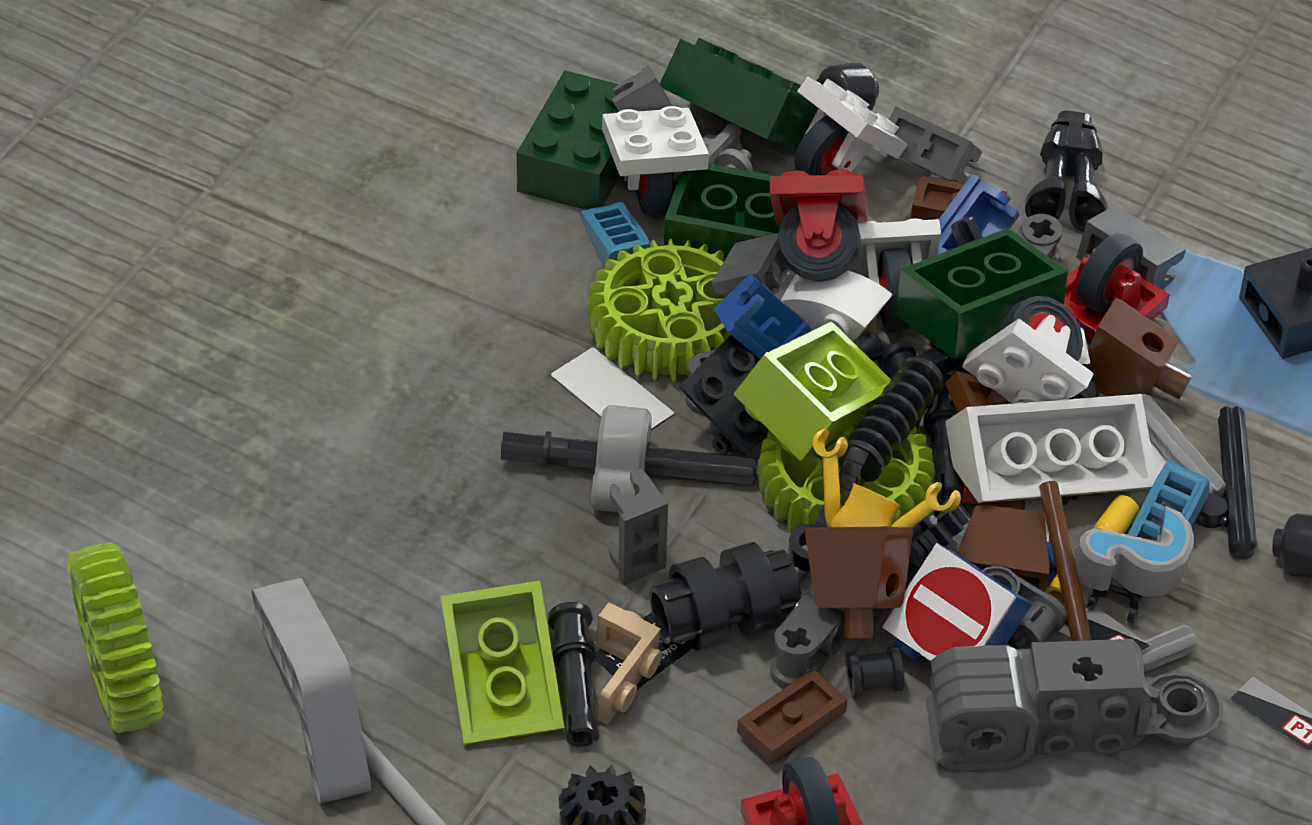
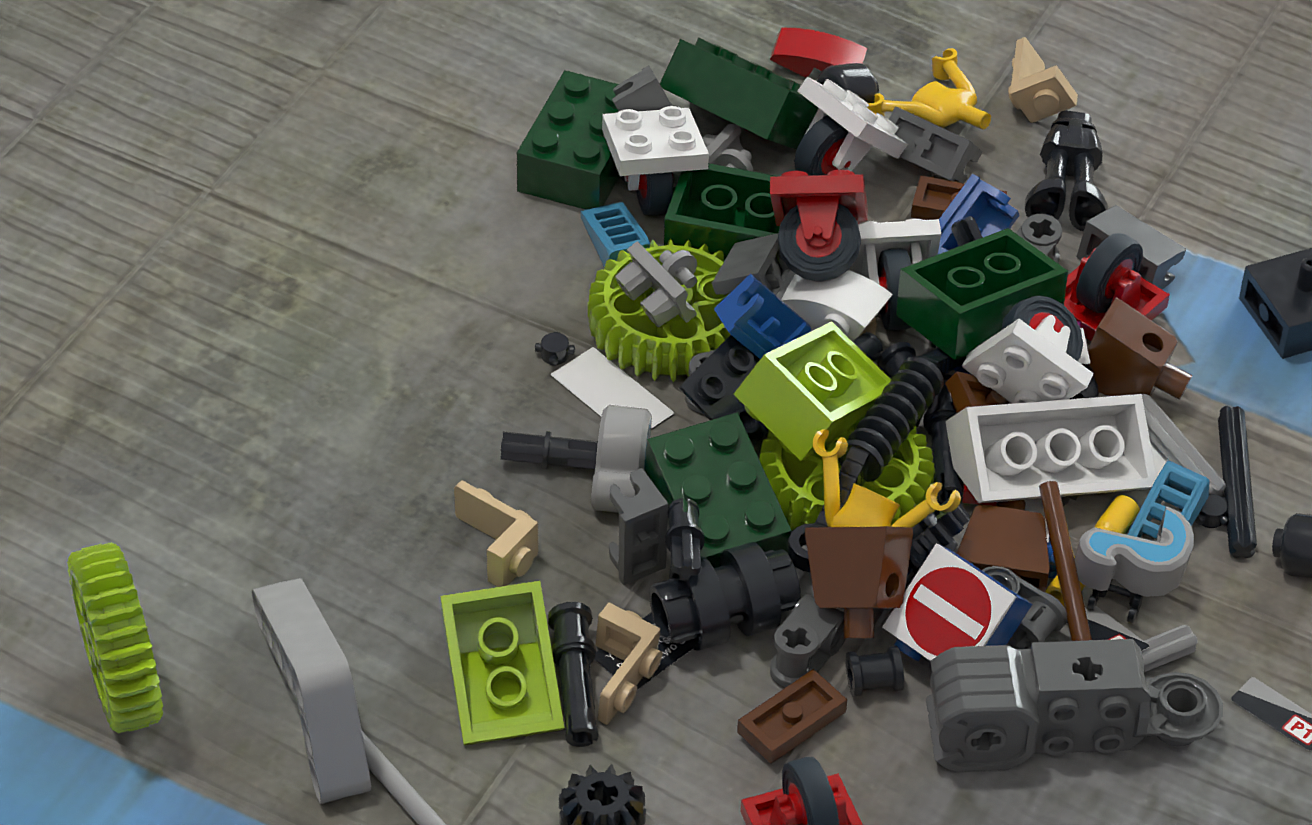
none -> tan bracket [454,481,538,587]
none -> black piece [535,332,575,366]
none -> light grey hips [615,241,697,327]
none -> dark green brick [644,412,792,568]
none -> black axle [665,498,705,581]
none -> red slope [770,27,867,78]
none -> yellow piece [867,48,991,130]
none -> tan bracket [1008,37,1078,123]

